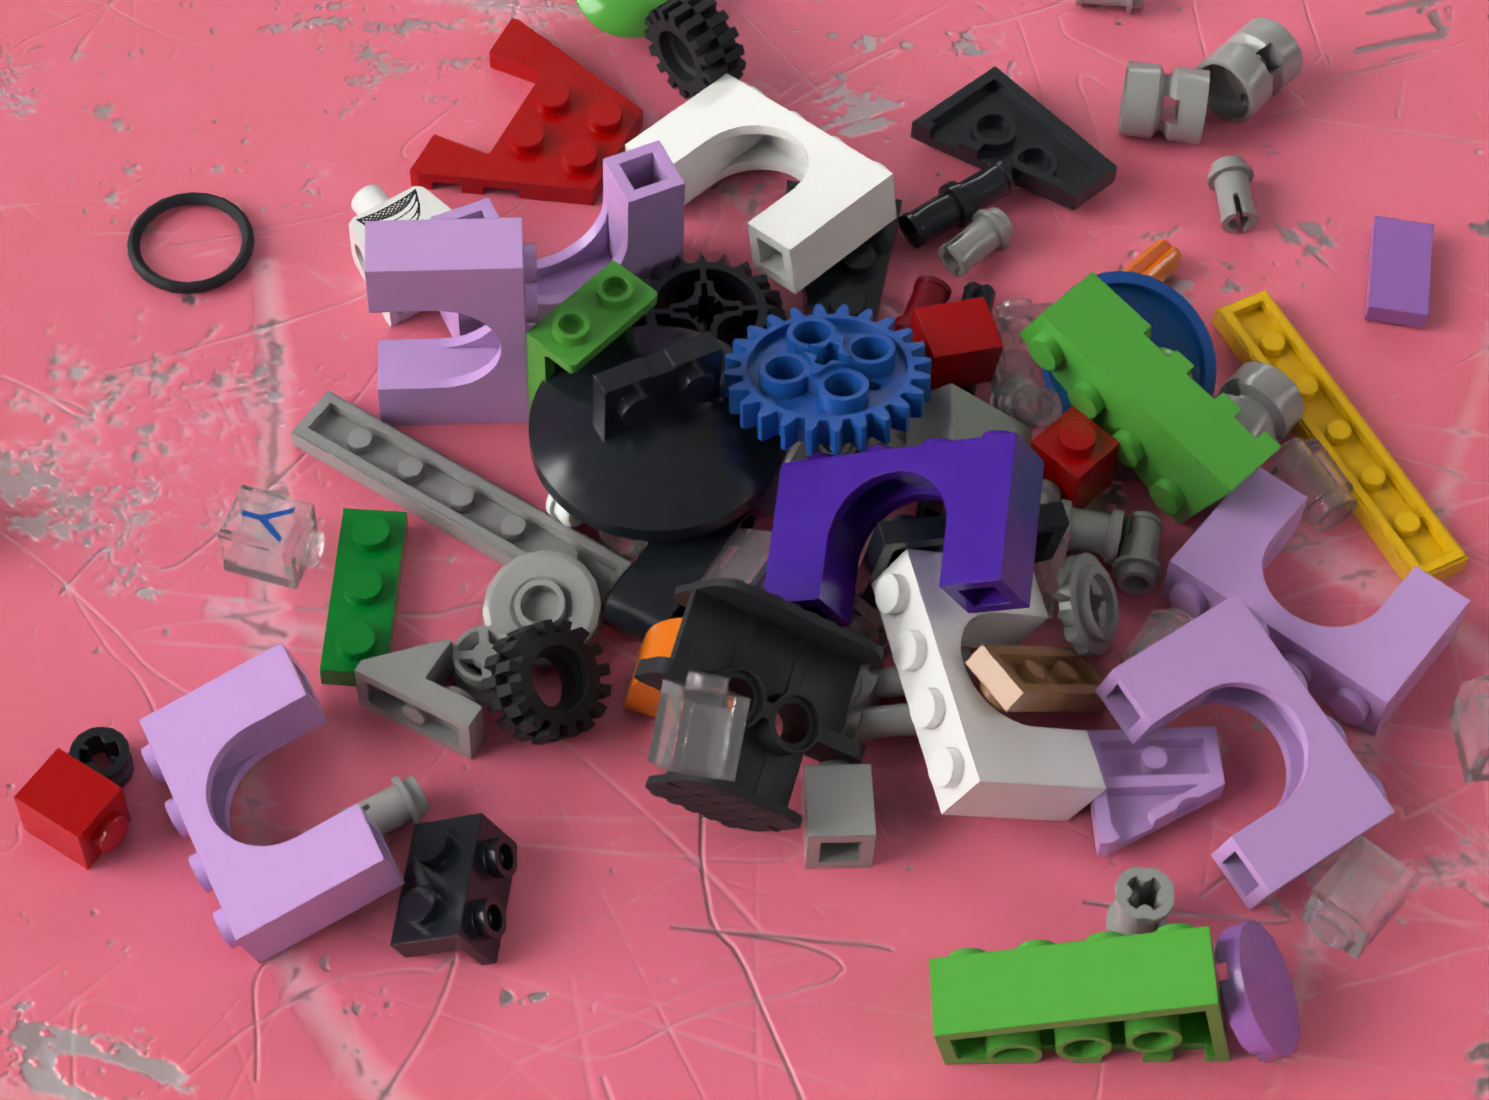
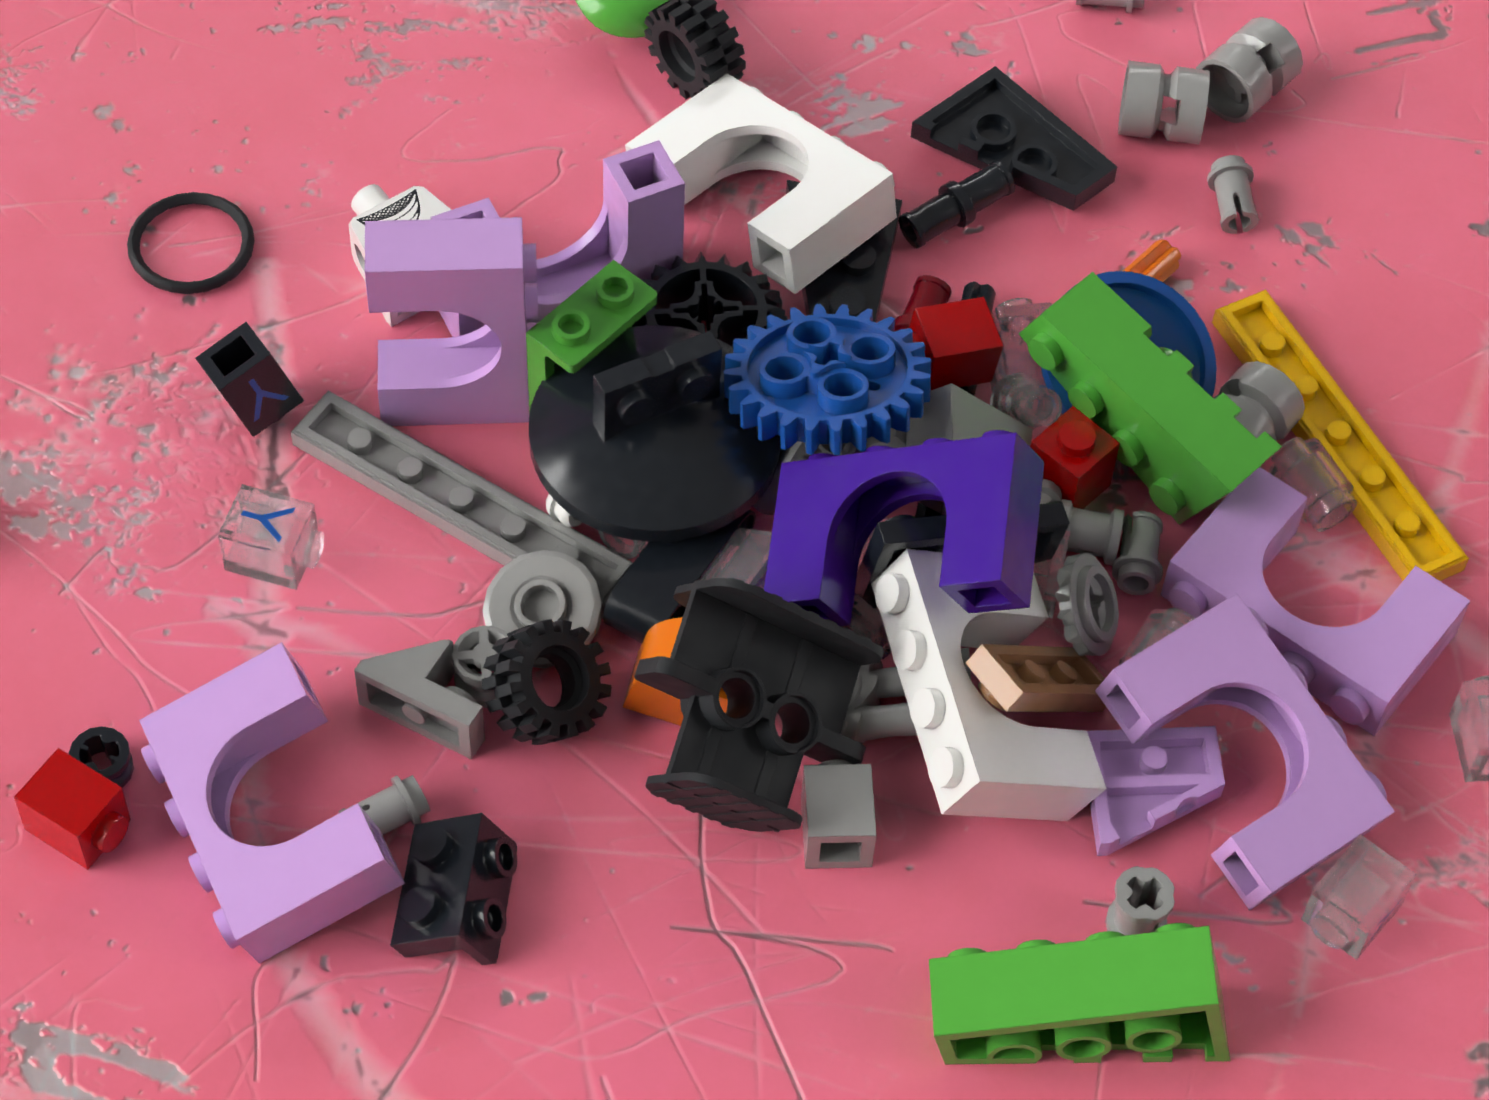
green plate [320,508,408,686] -> none
red wing [410,18,643,206] -> none
clear brick [648,671,750,782] -> none
light grey pin [938,207,1014,278] -> none
medium lavender tile [1215,920,1300,1063] -> none
medium lavender tile [1365,216,1434,329] -> none
none -> black brick [195,322,304,437]

